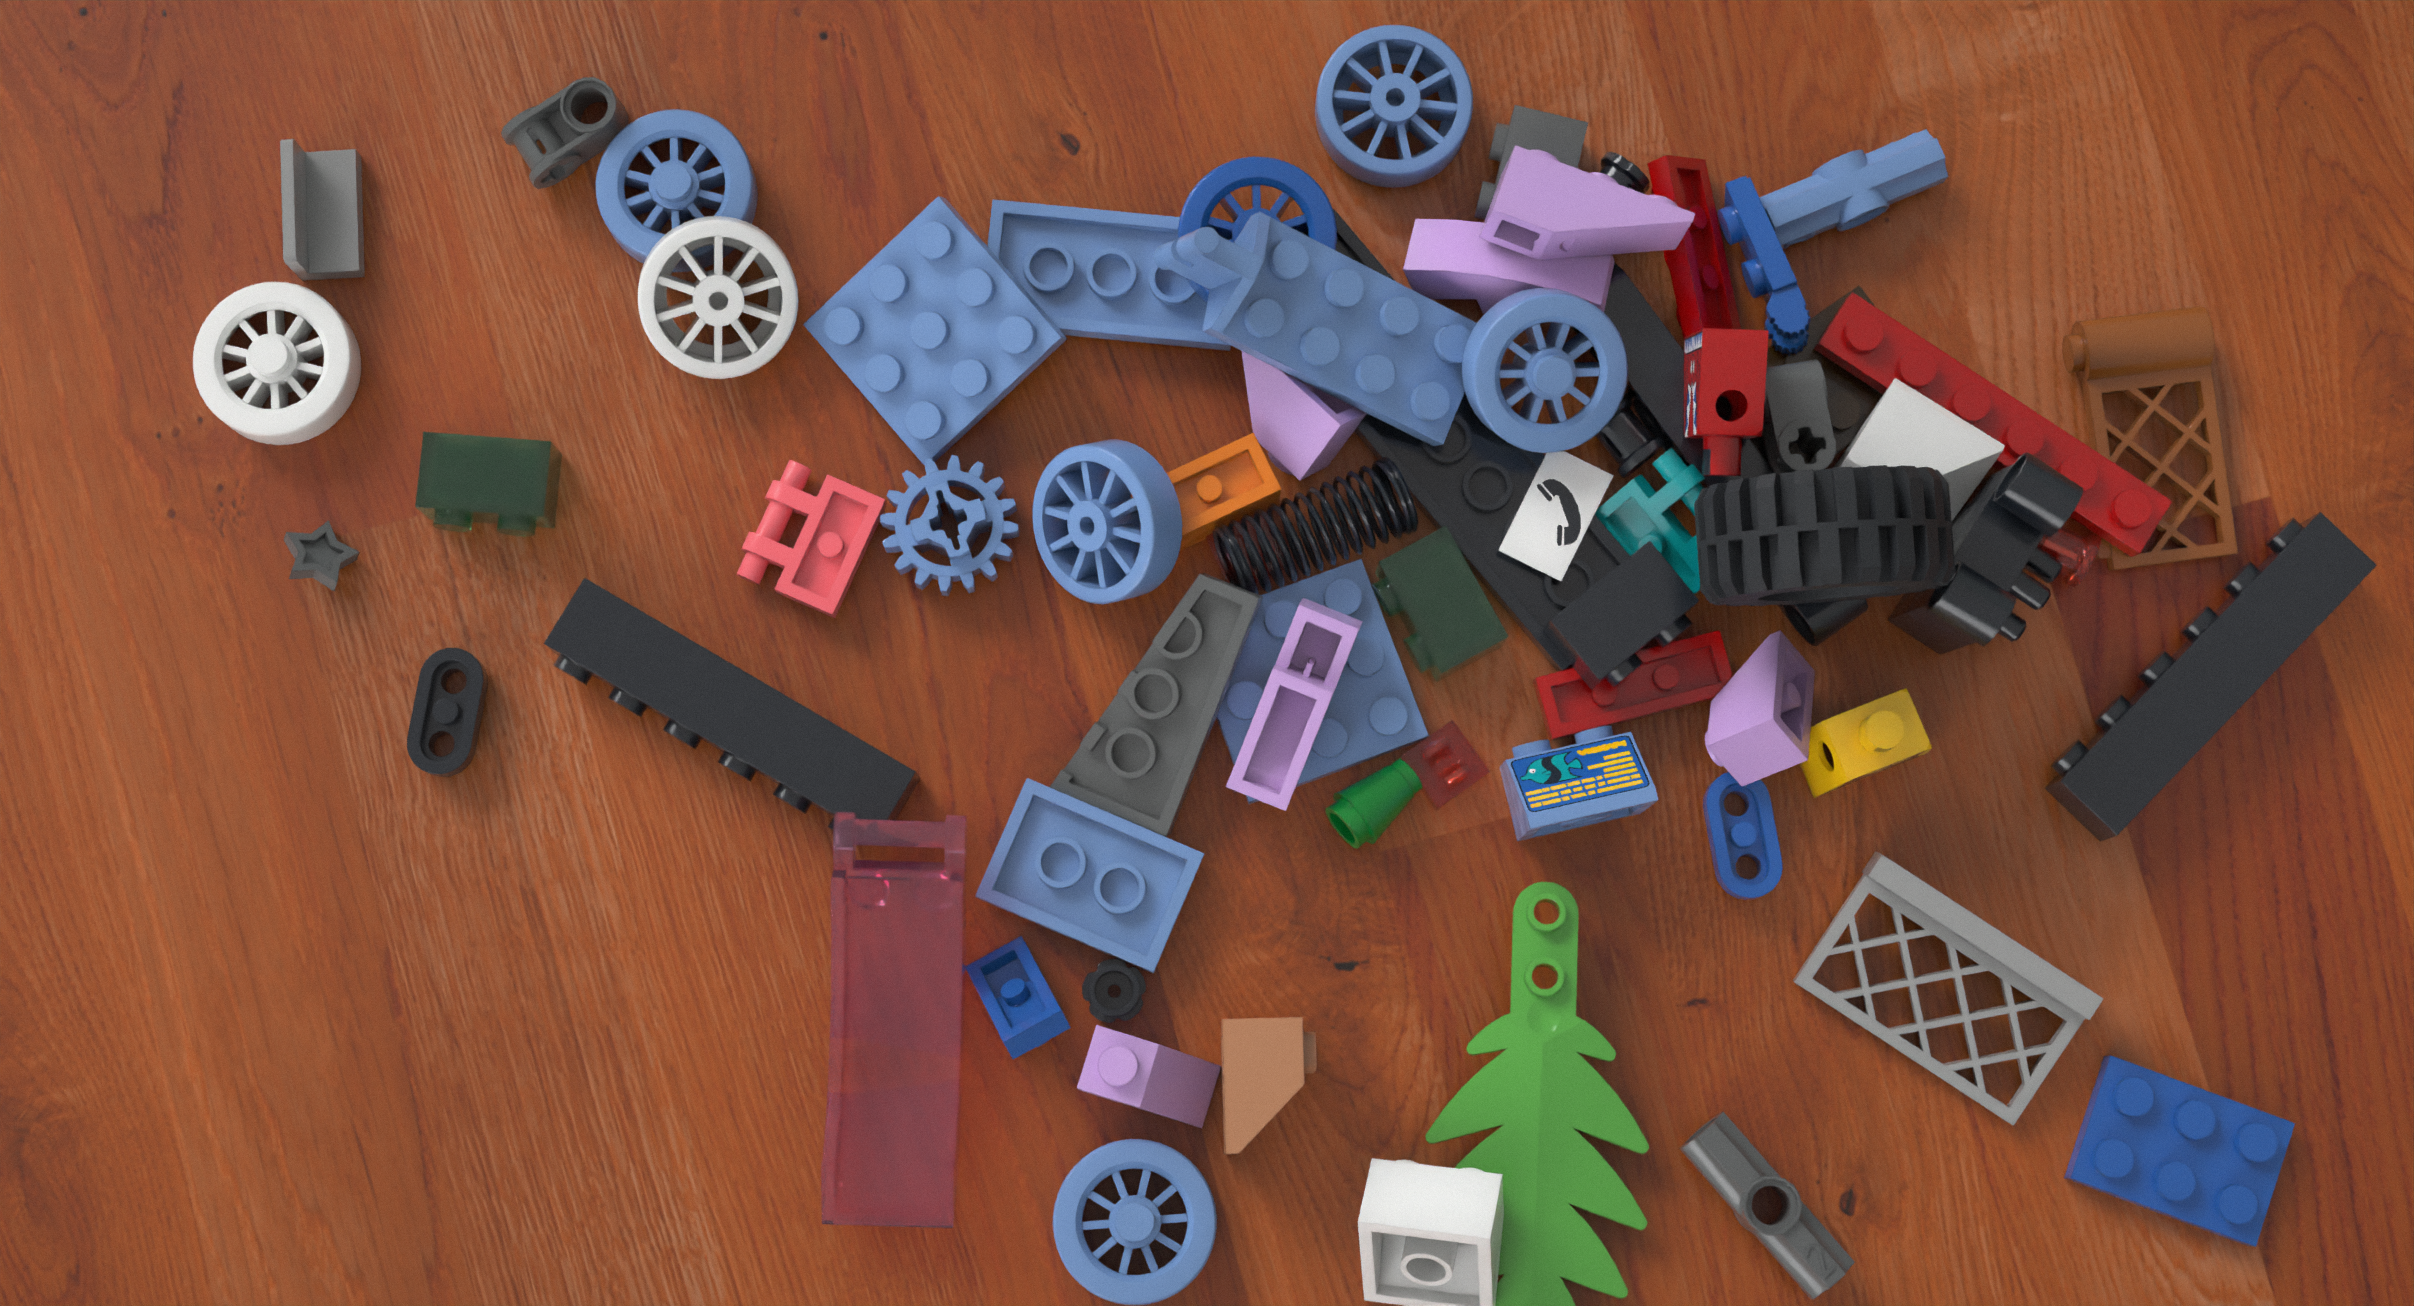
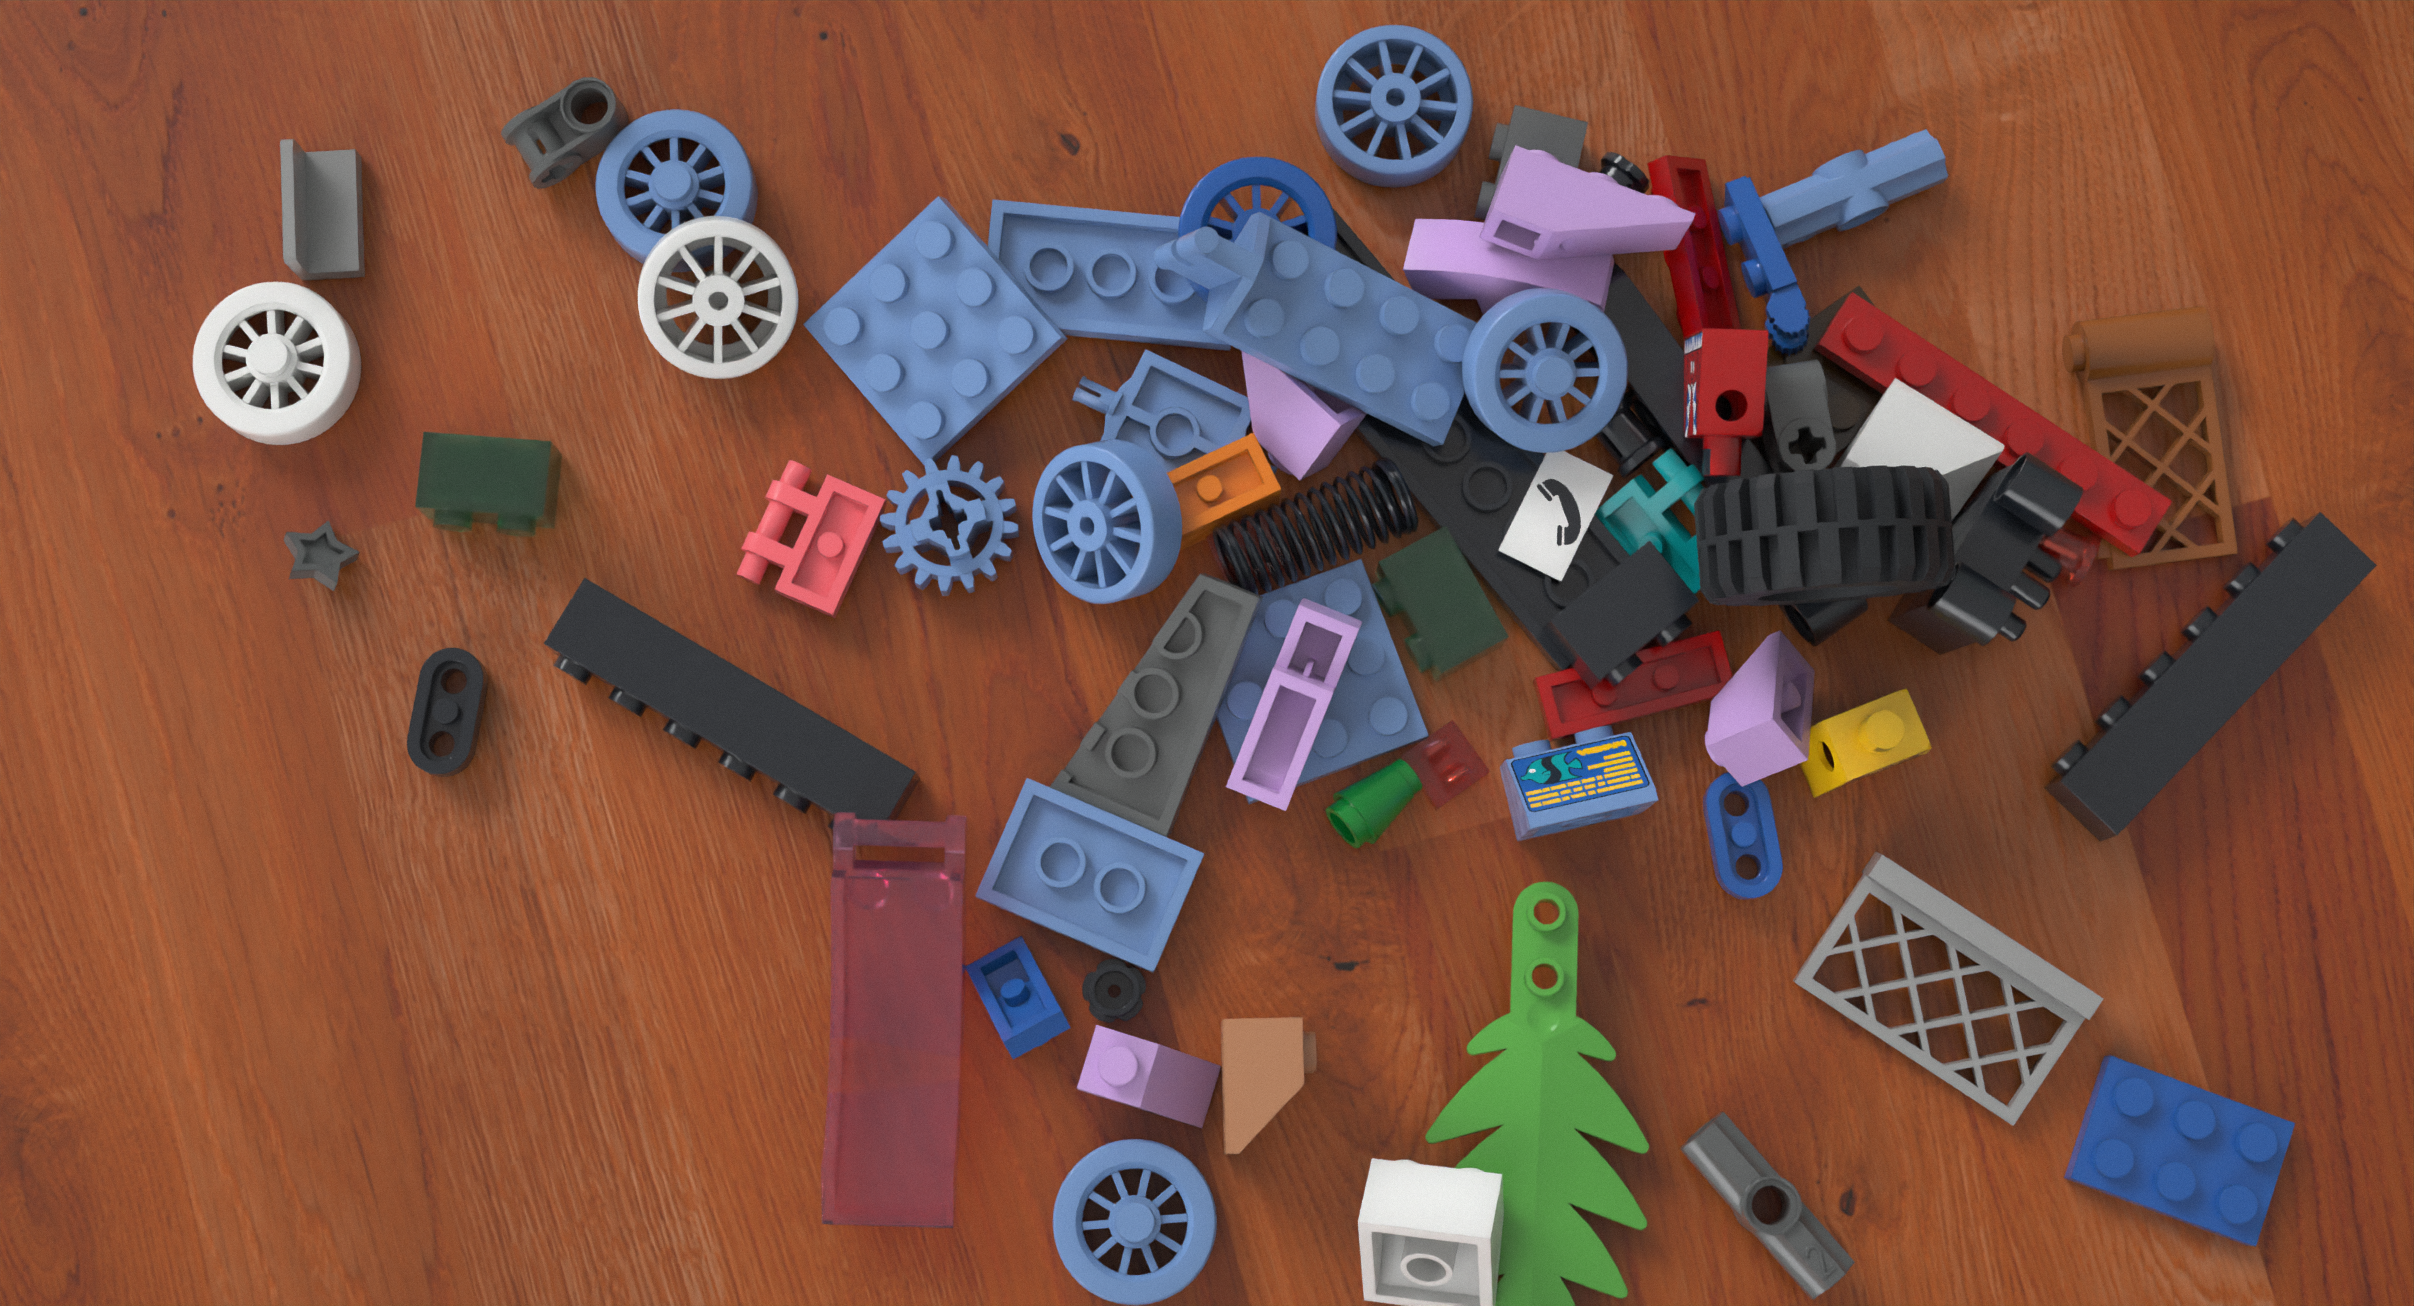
none -> medium blue plate [1072,349,1278,475]

